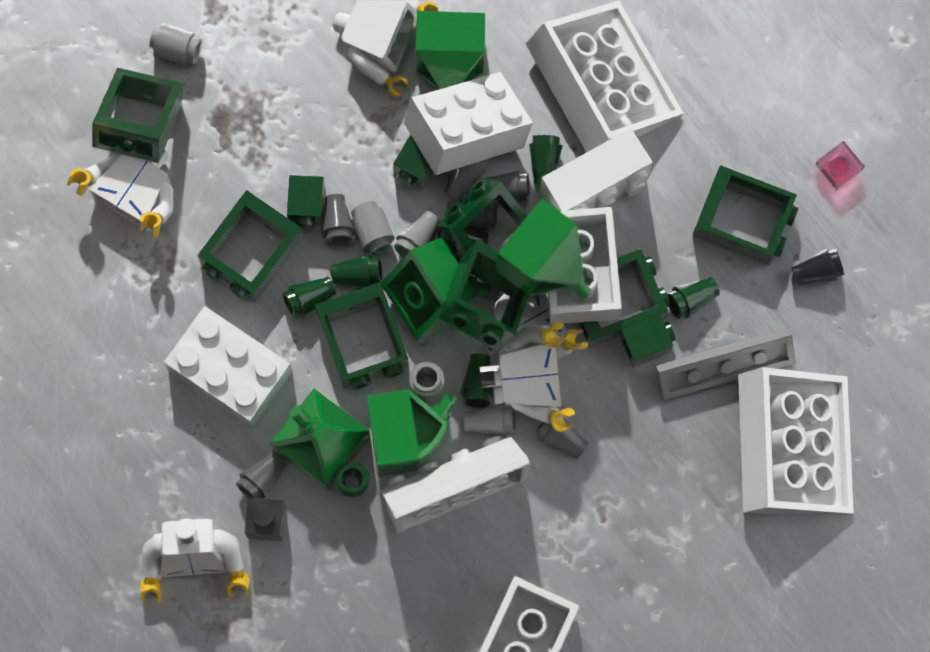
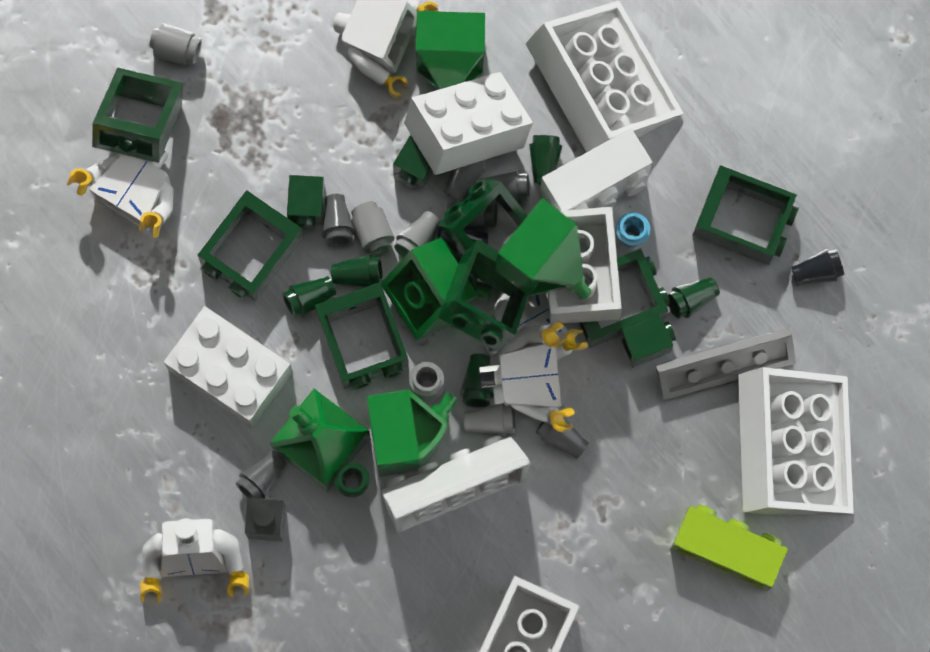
clear pink plate [815,141,865,190] -> none
none -> medium azure cone [616,212,650,249]
none -> lime brick [670,504,788,591]

